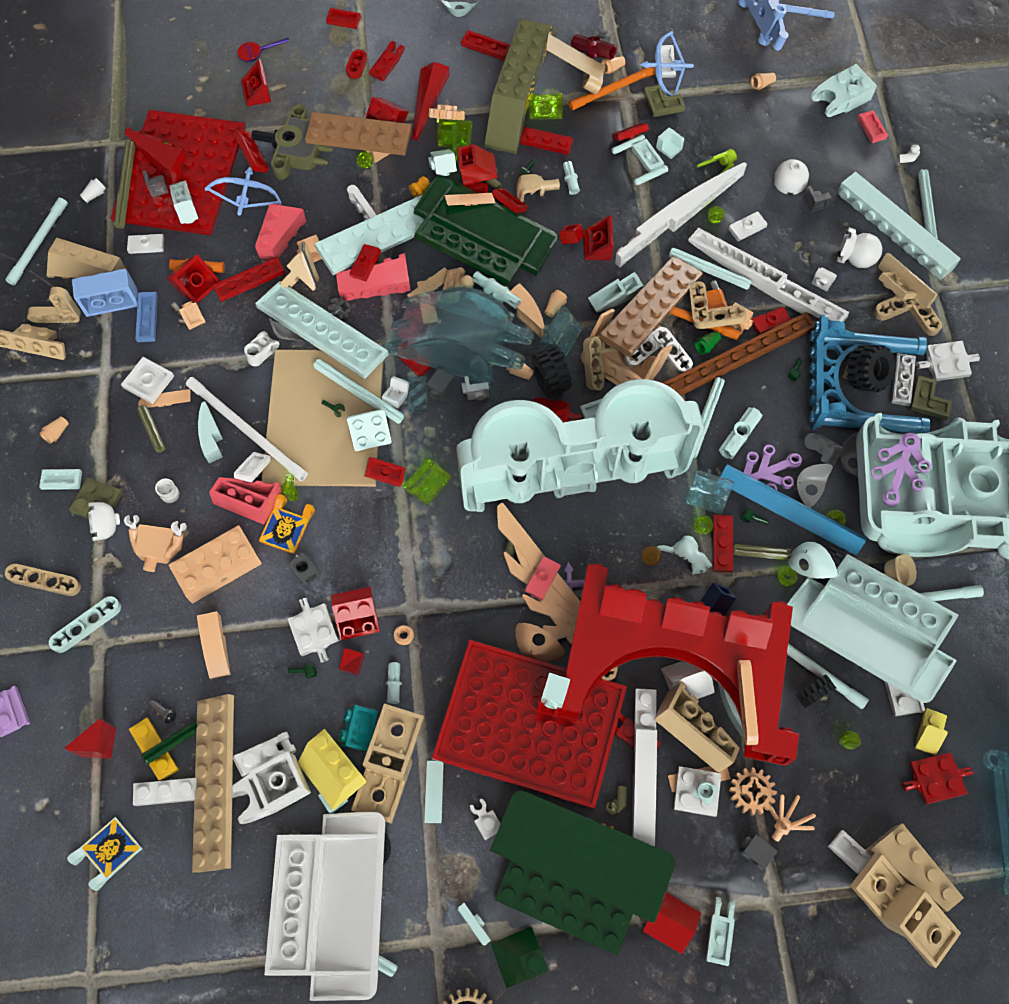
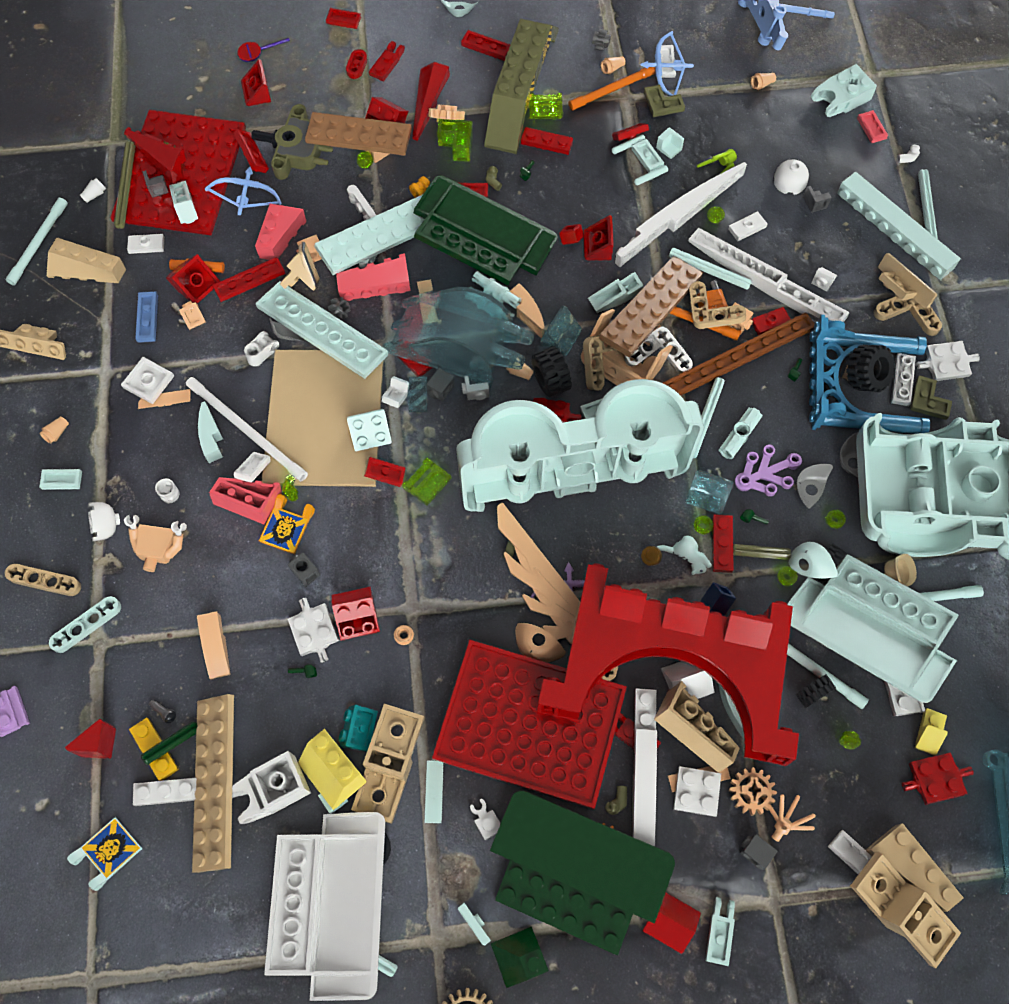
tan beam [27,287,81,323] -> none
olive plate [69,477,123,519] -> none
light blue brick [72,269,138,317] -> none
olive axle [137,405,166,453] -> none
light nougat brick [169,525,262,604] -> none
white plate [233,732,296,777] -> none
light aqua axle [313,359,404,424] -> none
dark green hand [321,400,345,417] -> none
red slope [339,648,365,676] -> none
red plate [349,244,381,281] -> none
light aqua axle [386,662,402,704] -> none
light nougat piece [407,267,448,304] -> none
light aqua brick [428,149,457,176] -> none
light nougat plate [440,267,474,303] -> none
light nougat piece [445,193,495,206] -> none
red slope [457,144,498,185] -> none
red plate [492,188,528,214] -> none
tan piece [516,174,560,202] -> none
coral plate [525,556,561,600] -> none
light aqua brick [541,673,570,709] -> none
light nougat cone [544,290,567,318] -> none
tan piece [546,34,604,95] -> none
light aqua axle [563,161,580,195] -> none
dark red piece [571,34,617,60] -> none
light aqua plate [693,779,718,805] -> none
green cone [695,331,721,355] -> none
dark azure tile [717,464,867,555] -> none
light nougat beam [737,660,758,745] -> none
flat silver leg [805,433,844,465] -> none
white tile [836,227,883,268] -> none
lavender plant [871,433,931,507] -> none

